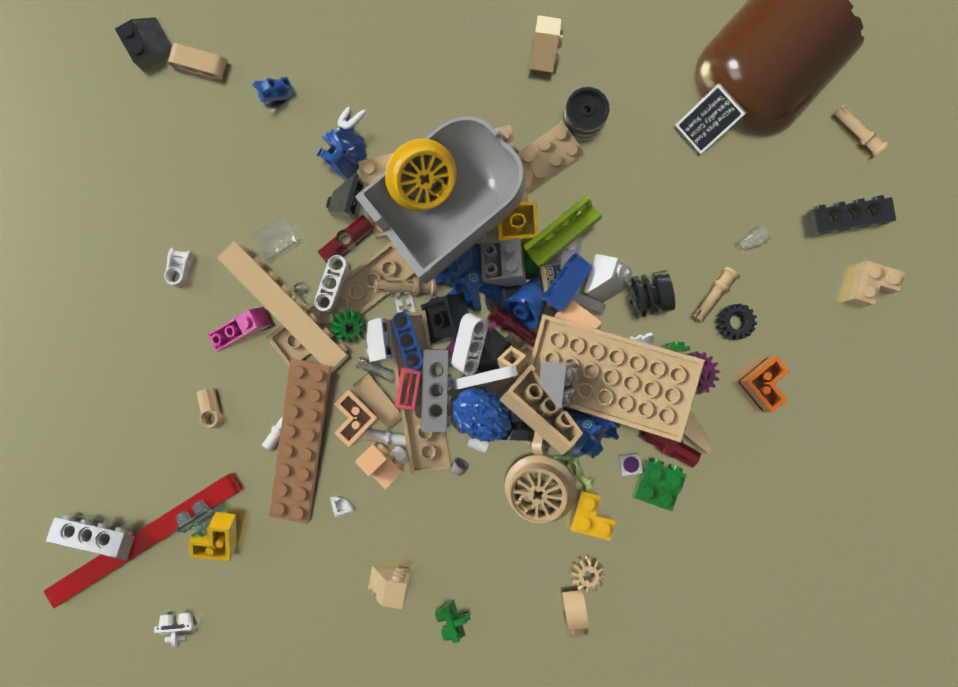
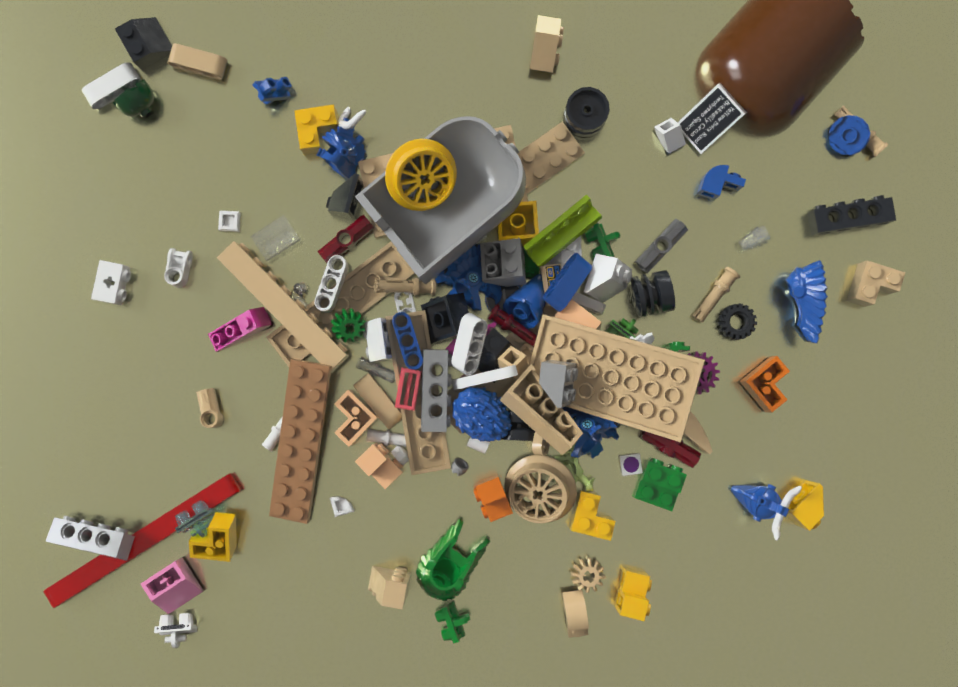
none -> white beam [82,62,141,109]
none -> white brick [91,260,131,305]
none -> dark green cylinder [113,79,154,117]
none -> bright pink slope [141,557,203,614]
none -> white tile [218,211,241,232]
none -> yellow brick [294,104,338,155]
none -> green piece [416,518,491,601]
none -> orange brick [473,474,513,522]
none -> green hips [585,223,621,258]
none -> bright green hips [606,318,639,338]
none -> yellow brick [614,567,652,621]
none -> flat silver piece [635,219,688,273]
none -> white brick [654,118,686,153]
none -> blue brick [697,165,746,200]
none -> blue helmet [731,484,802,541]
none -> blue piece [785,260,828,344]
none -> yellow slope [787,480,824,531]
none -> blue tile [828,115,870,155]

